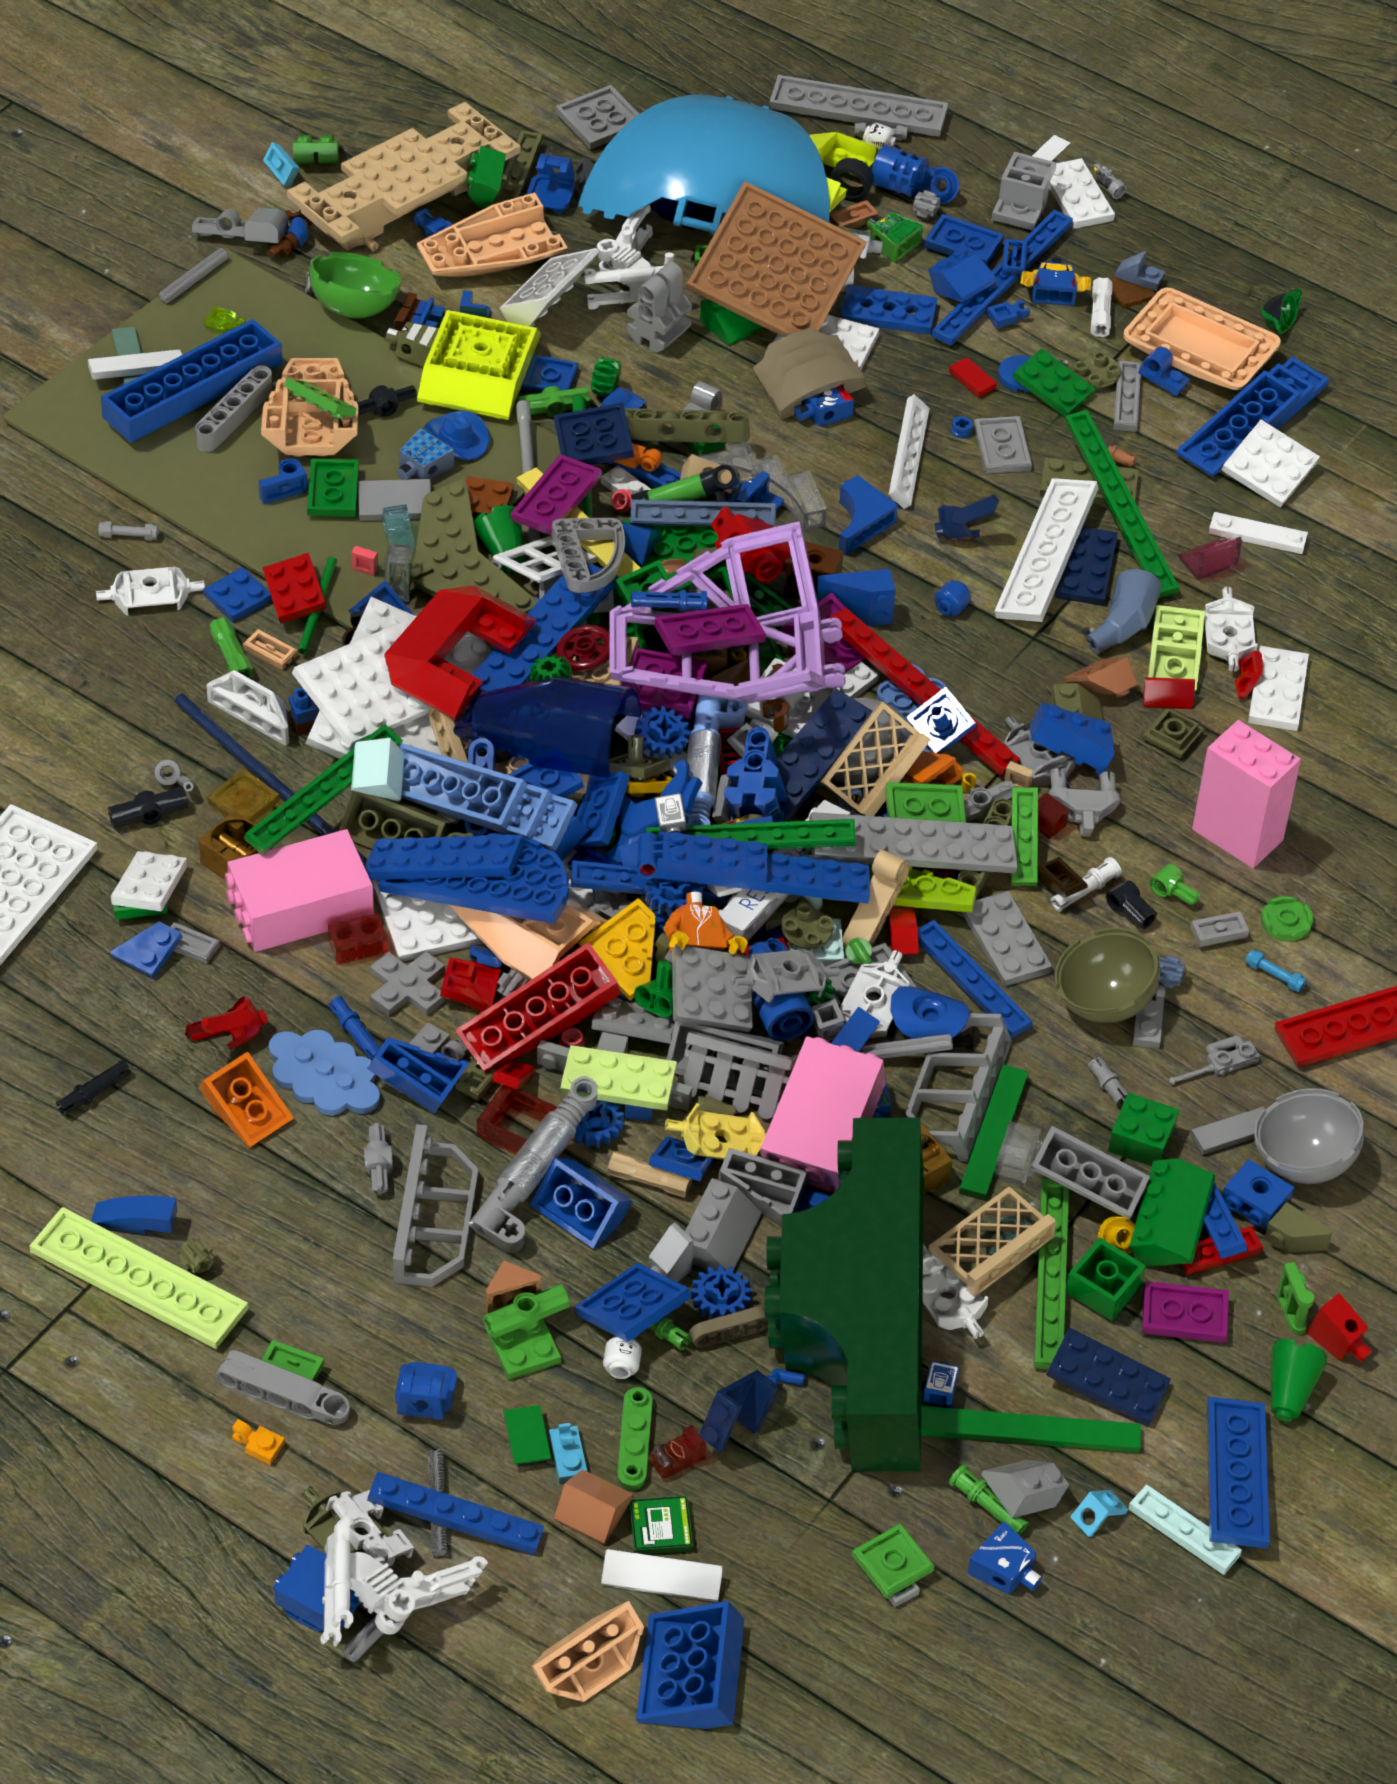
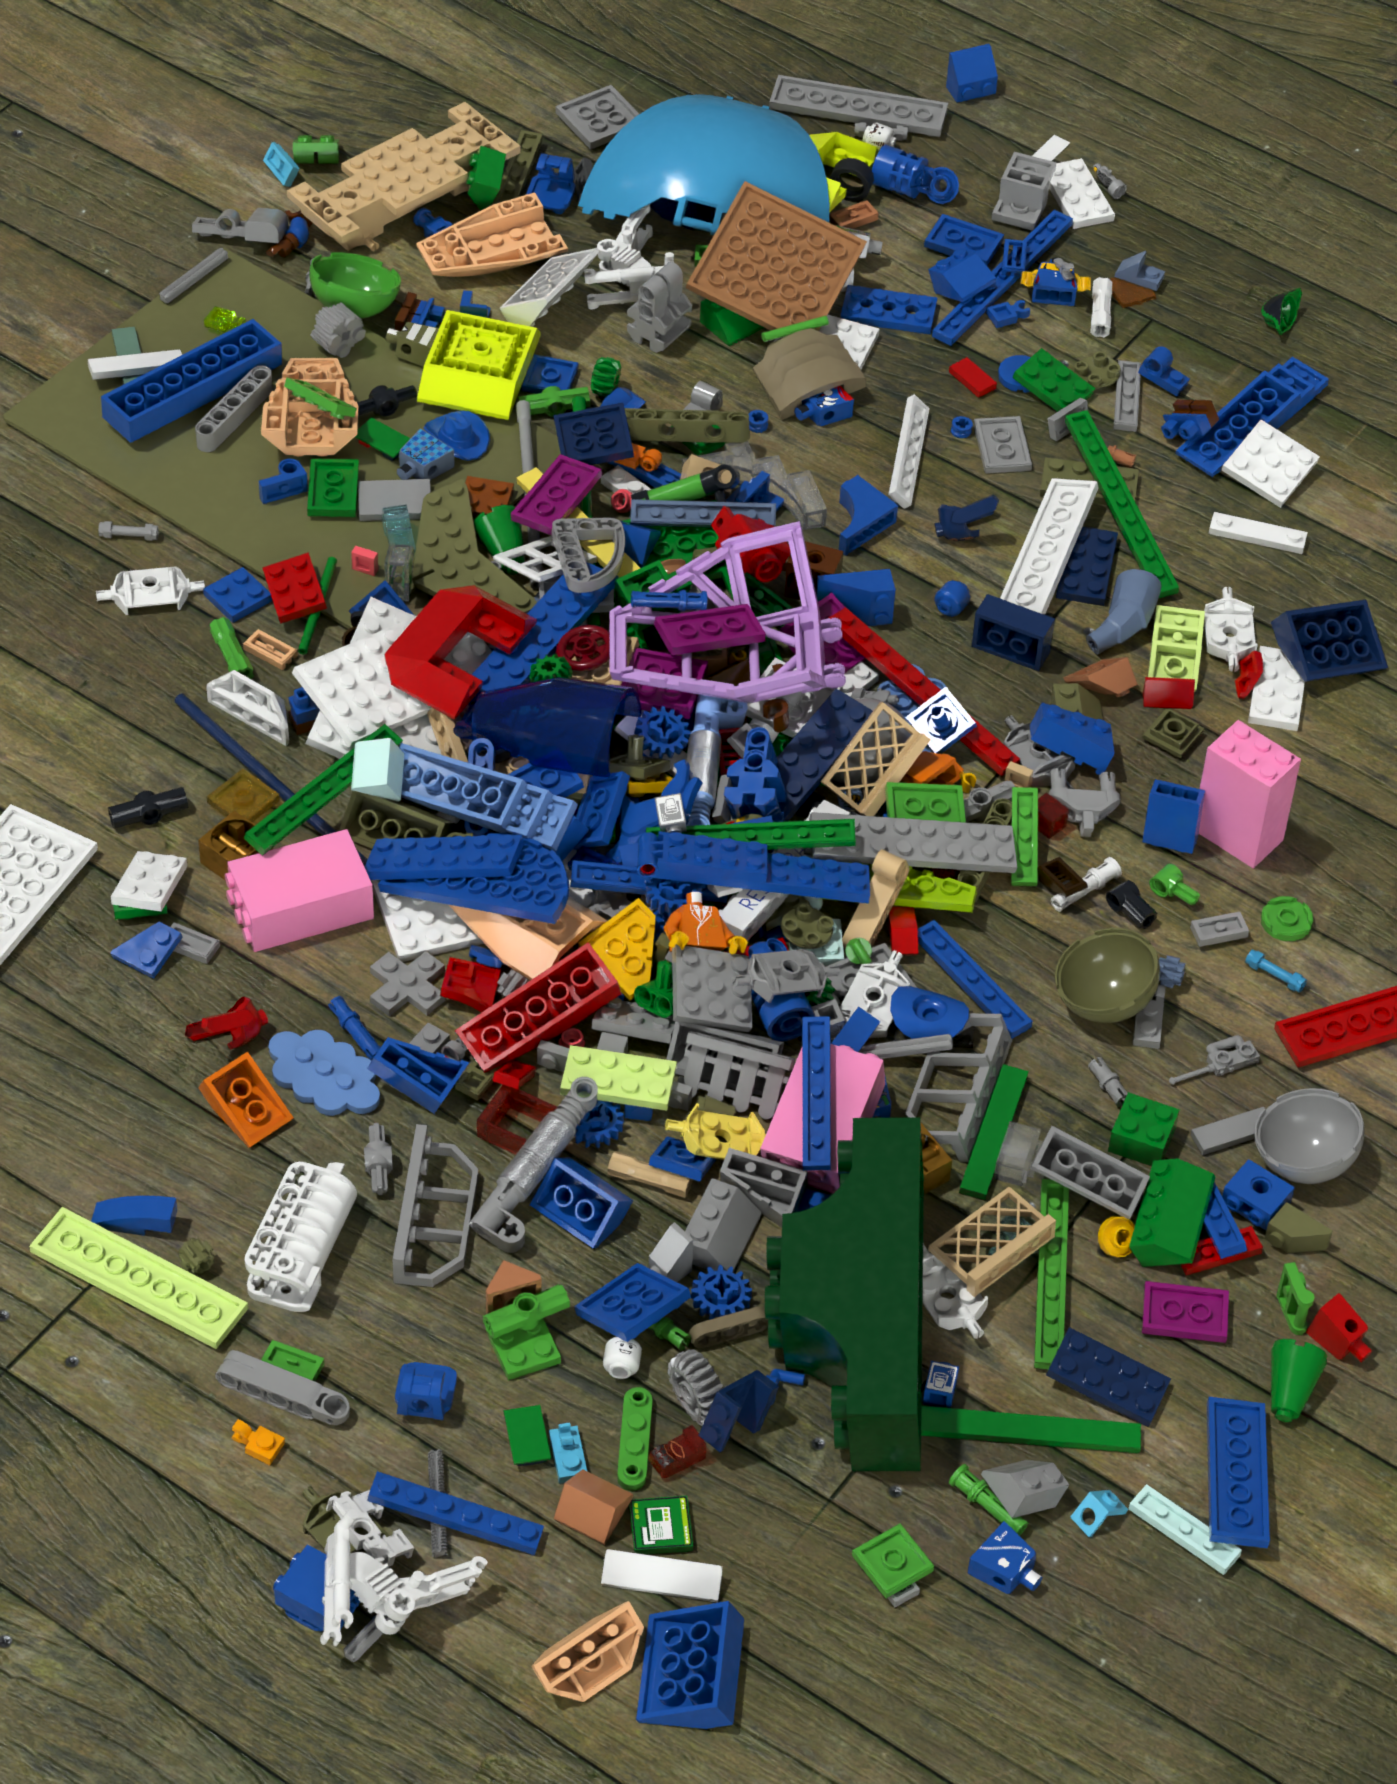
black pin [56,1060,131,1116] -> none
light grey plate [155,759,195,792] -> none
clear red brick [328,913,387,965] -> none
torso [867,212,923,263] -> none
light grey gear [913,190,940,219] -> none
light grey plate [961,891,1052,987] -> none
green brick [1066,1237,1146,1321] -> none
light nougat wedge [1123,288,1281,390] -> none
clear pink slope [1178,536,1242,580] -> none
none -> white piece [245,1161,357,1312]
none -> light grey brick [310,302,366,358]
none -> green piece [355,418,410,461]
none -> light grey gear [668,1349,723,1426]
none -> blue bush [748,410,768,433]
none -> bright green bar [761,316,829,342]
none -> blue plate [802,1016,831,1171]
none -> light grey piece [851,688,899,705]
none -> blue slope [946,44,998,103]
none -> dark blue brick [971,594,1055,672]
none -> light grey plate [1048,398,1088,441]
none -> light grey piece [1053,258,1074,280]
none -> blue brick [1142,779,1205,854]
none -> blue hips [1161,399,1219,439]
none -> dark blue slope [1271,599,1388,682]

